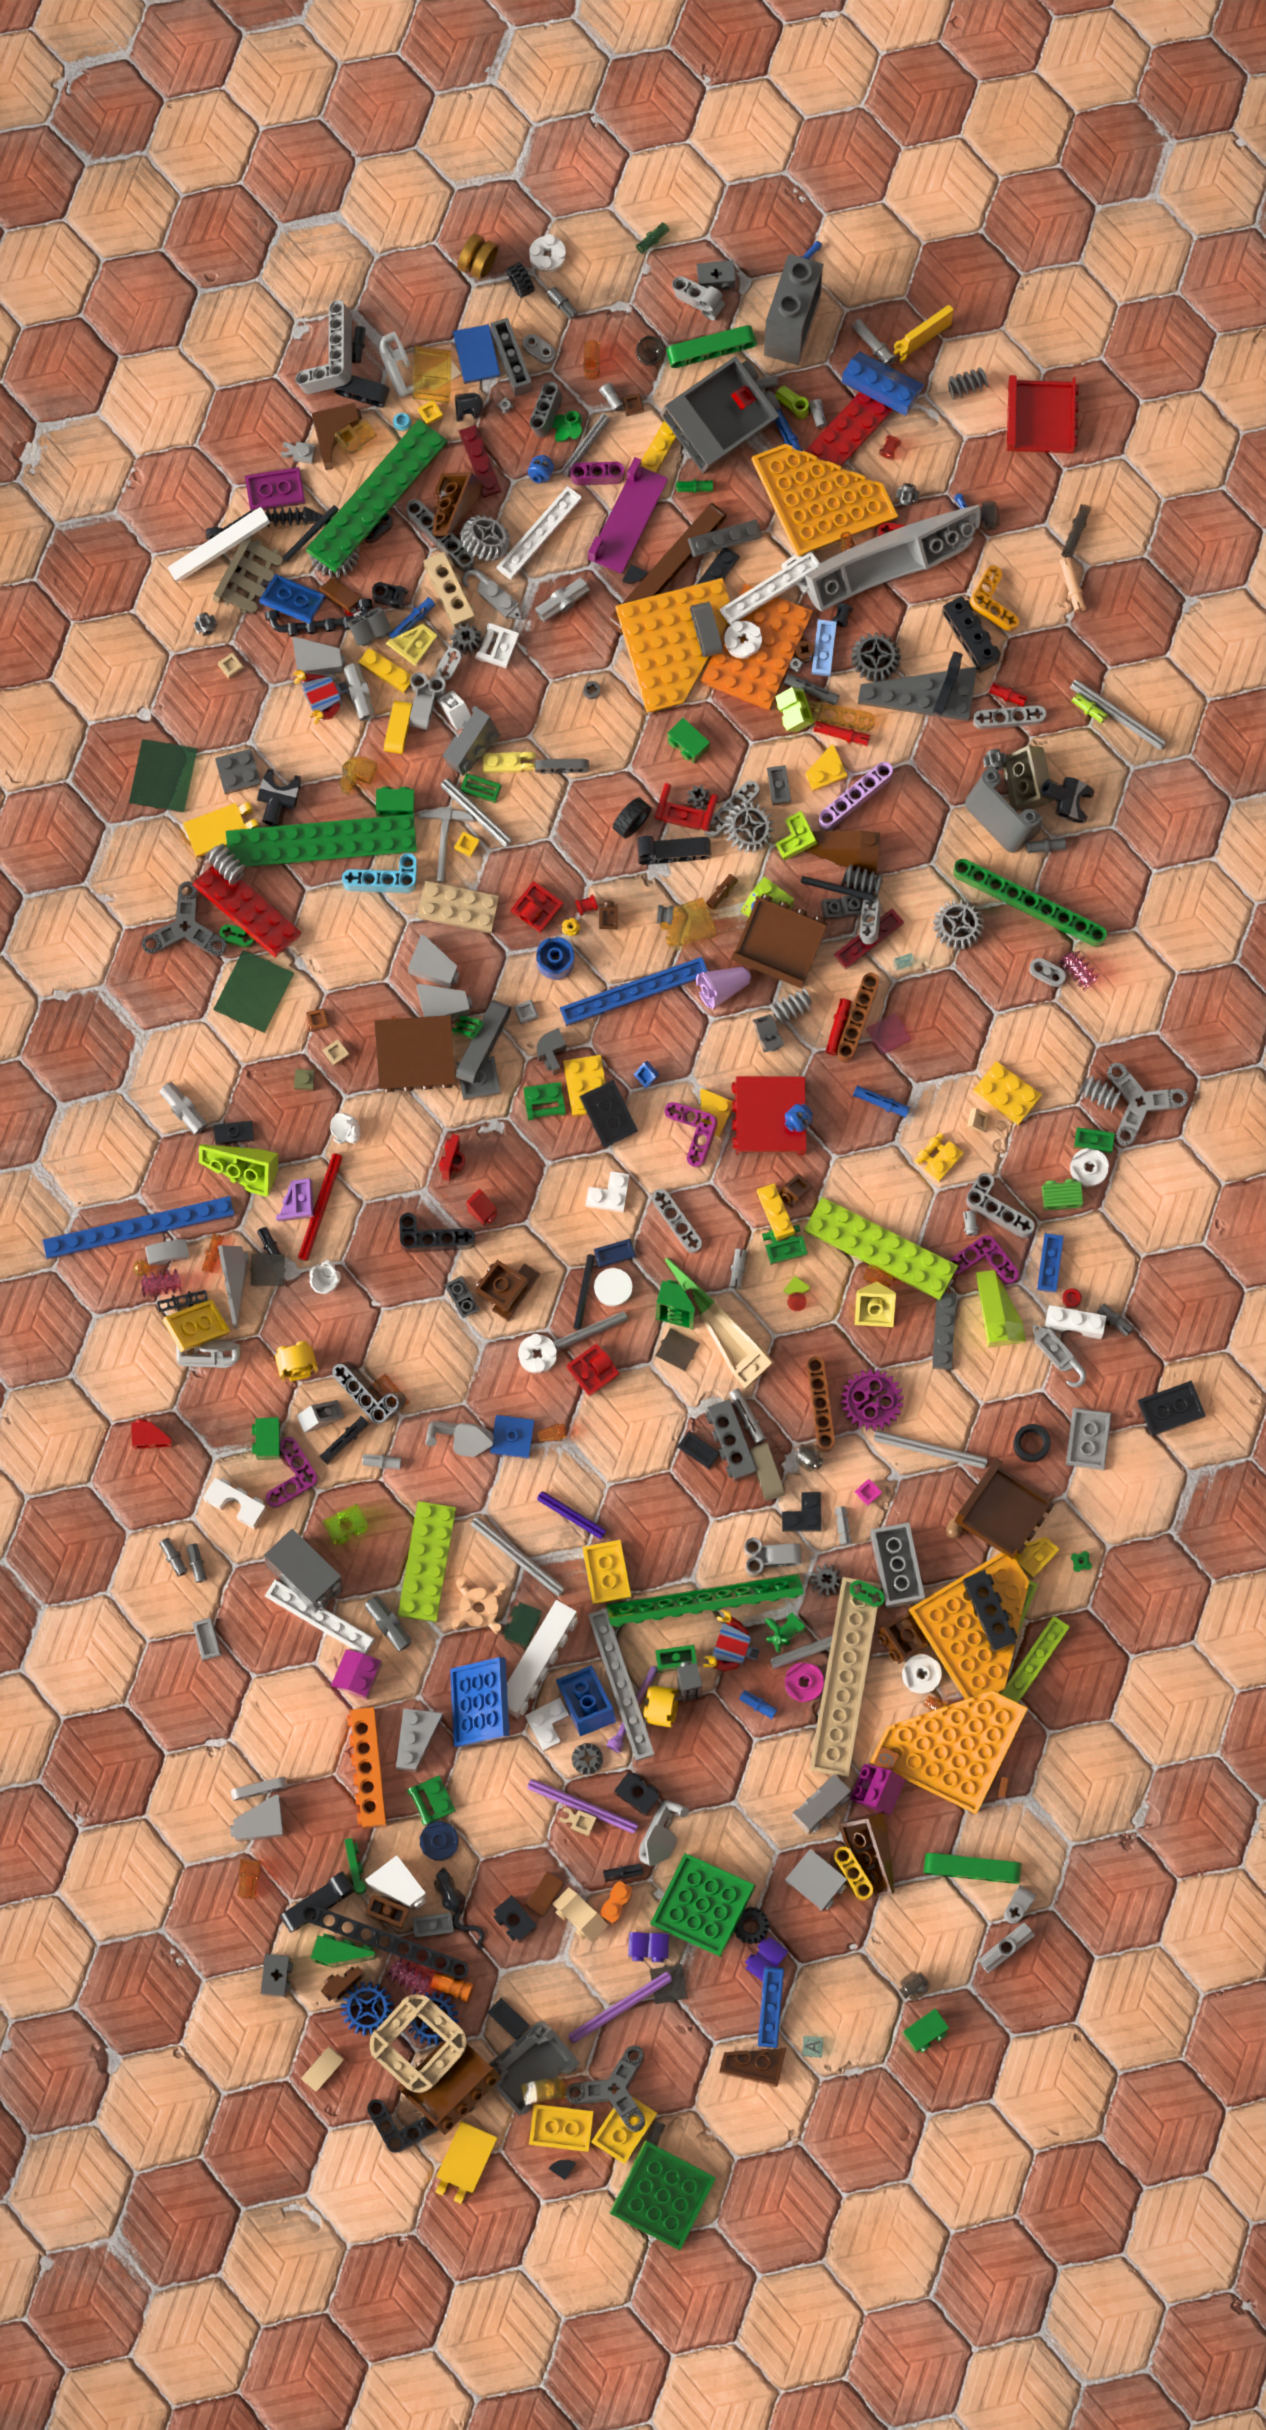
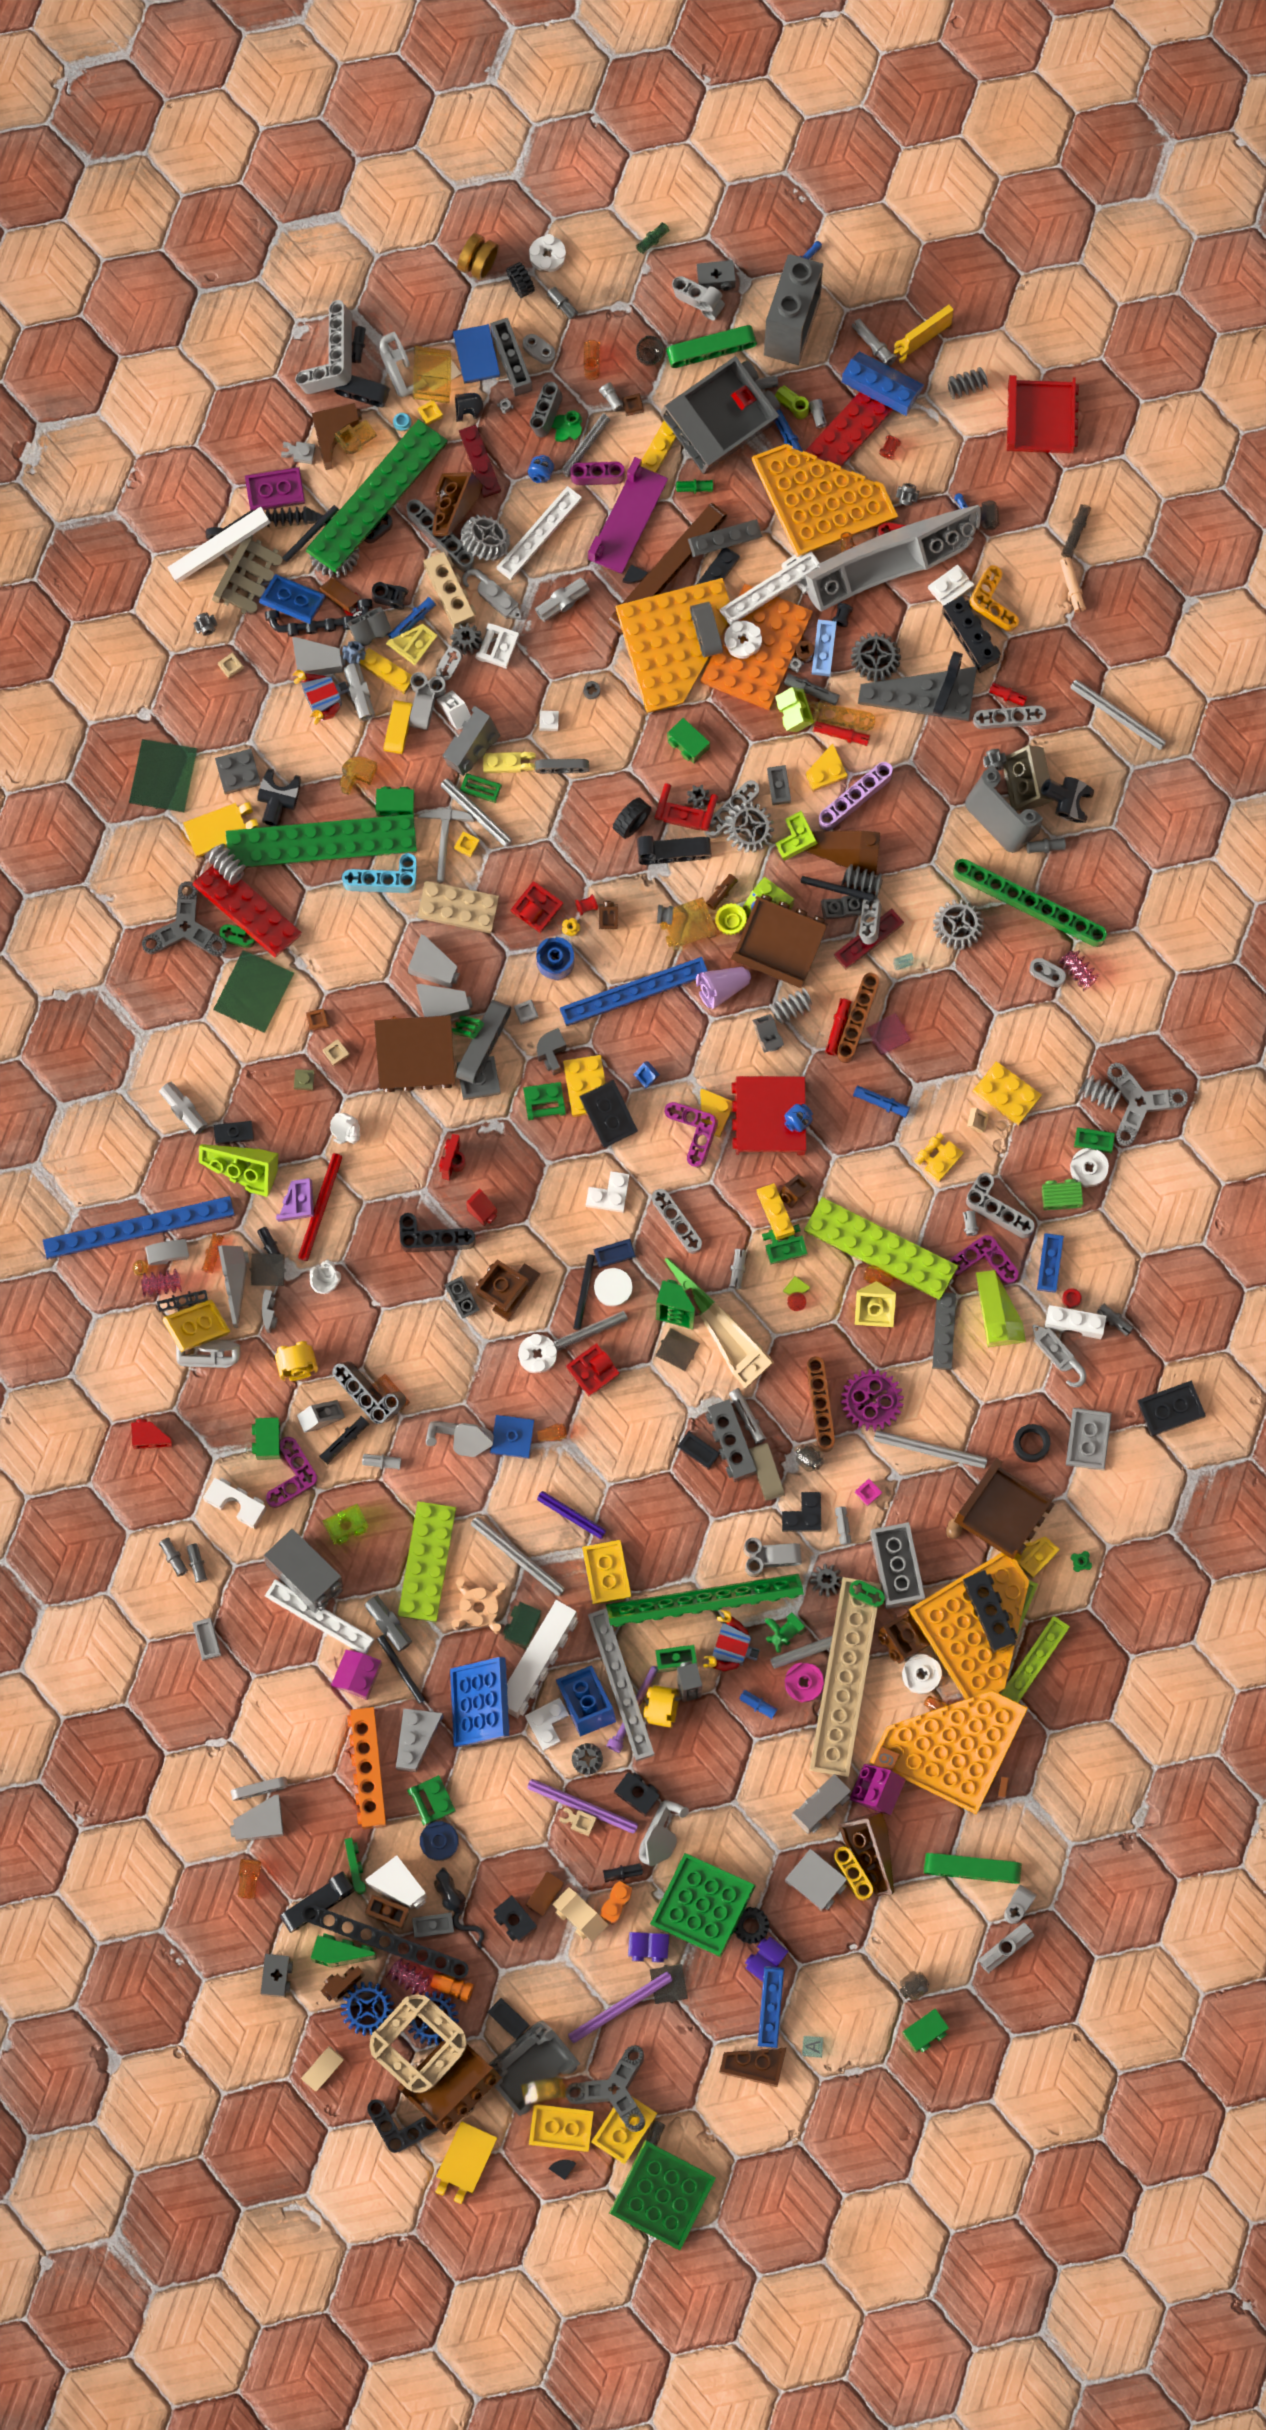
lime pin [1072,692,1108,724] -> none
none -> light grey slope [262,1289,278,1333]
none -> sand blue gear [342,641,366,664]
none -> black bar [377,1635,425,1704]
none -> white plate [539,711,559,731]
none -> neon yellow hat [715,903,748,935]
none -> white plate [928,565,974,605]

